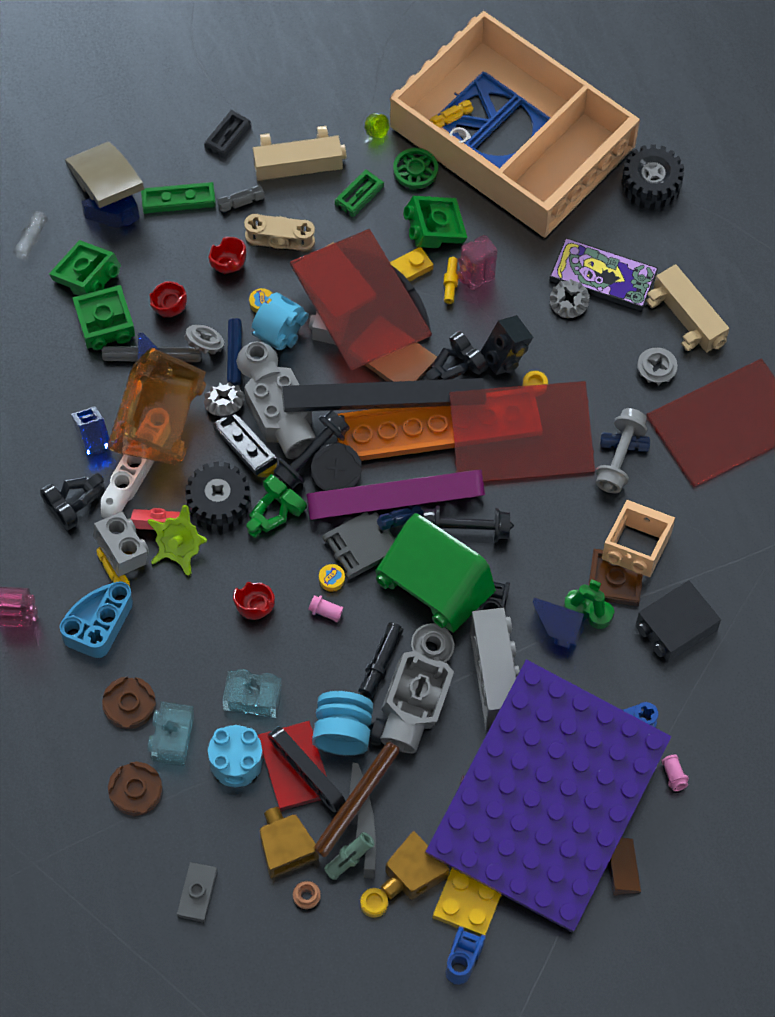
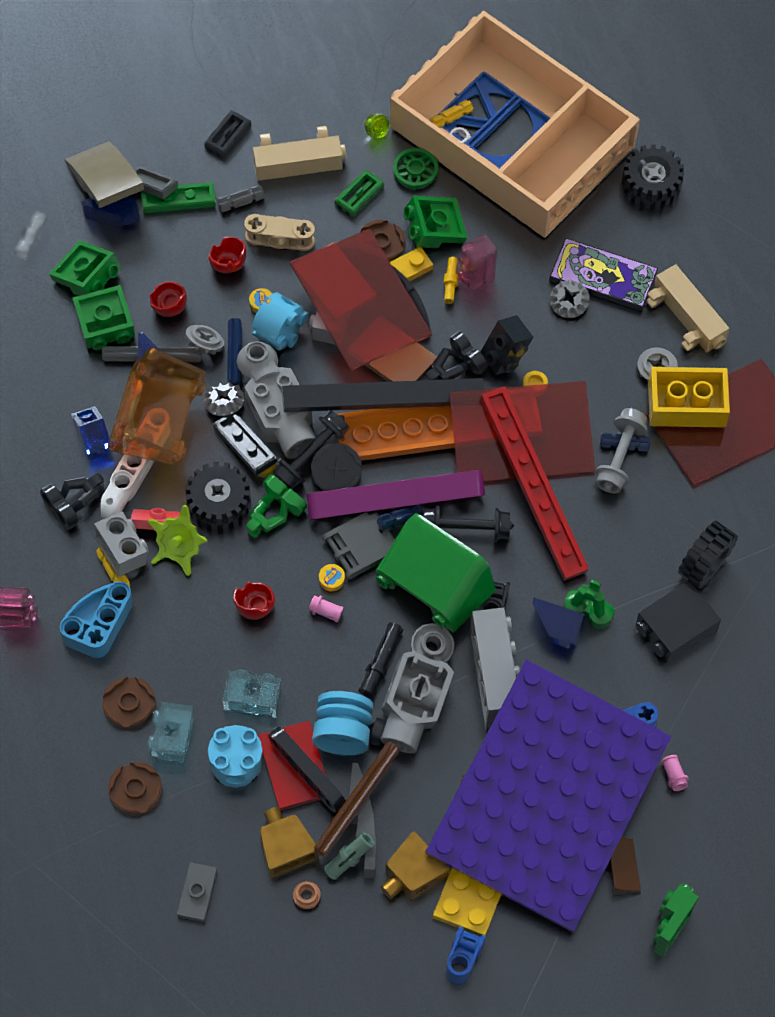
yellow tile [360,888,388,918] -> none
reddish brown tile [588,549,643,606] -> none
light nougat window [602,500,675,577] -> none
none -> dark grey tile [134,166,178,199]
none -> reddish brown tile [357,219,405,263]
none -> red plate [480,386,589,581]
none -> yellow brick [648,367,730,427]
none -> green plate [653,883,699,958]
none -> black wheel [678,520,738,589]

